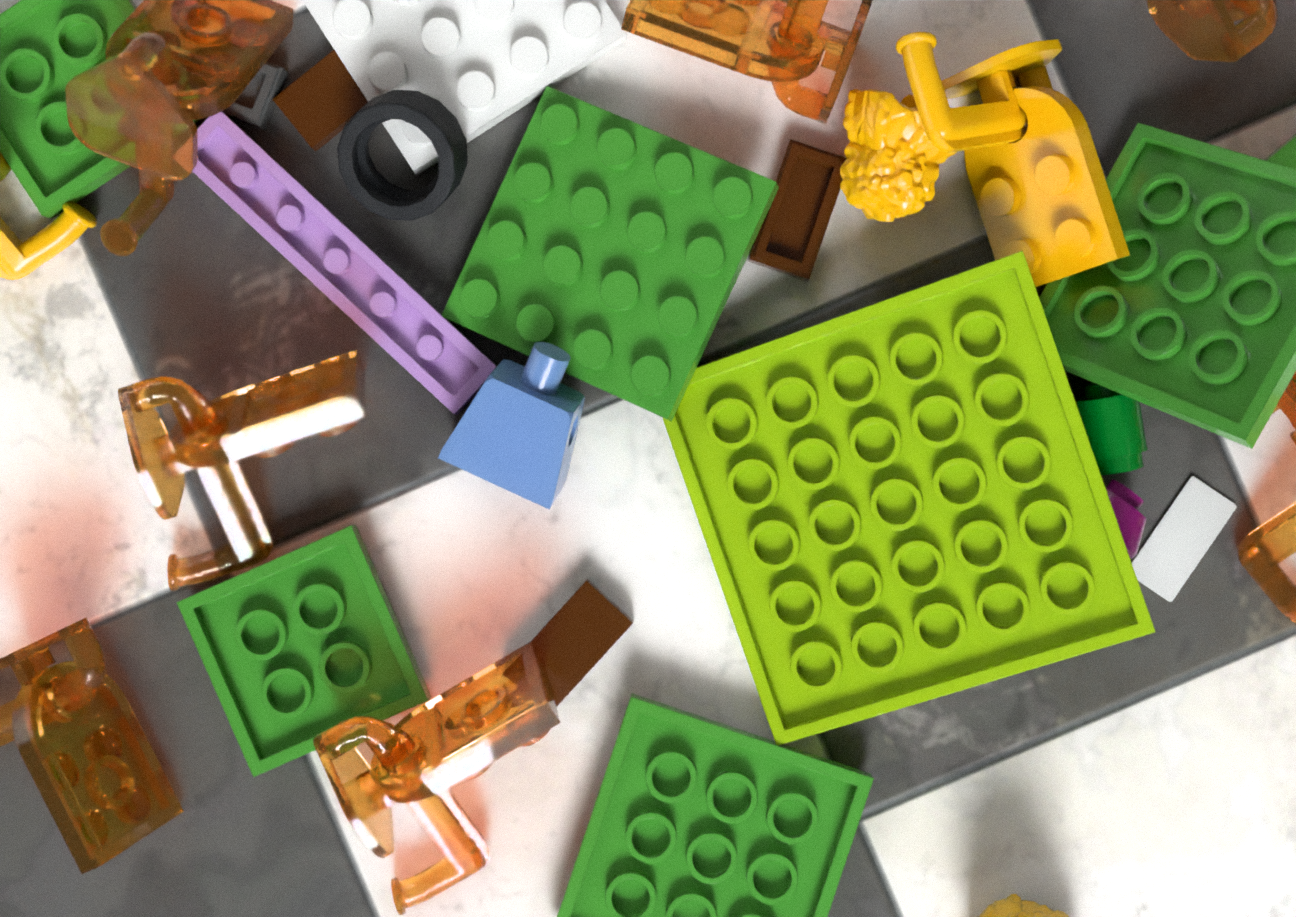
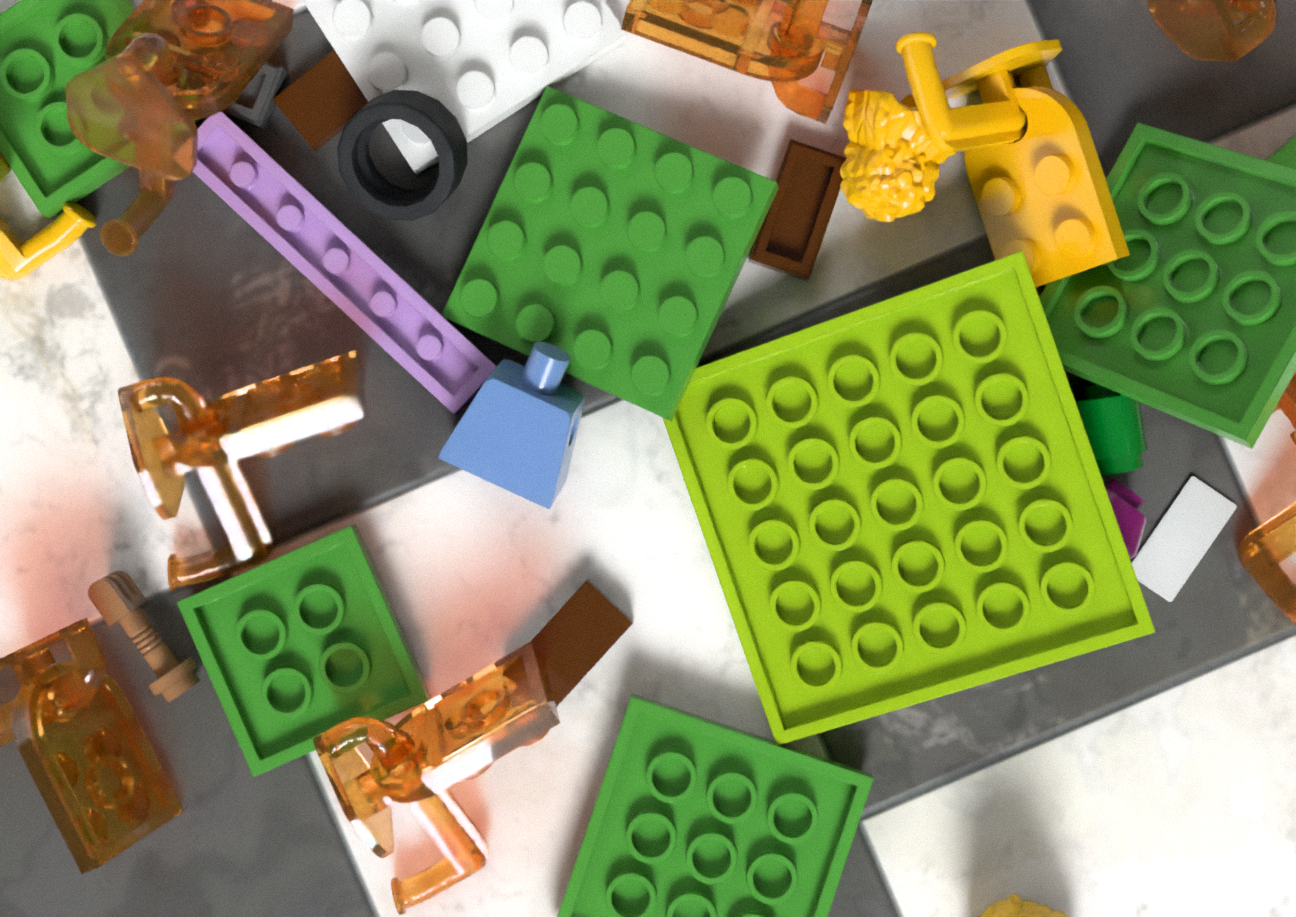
none -> medium nougat hinge [88,571,200,702]

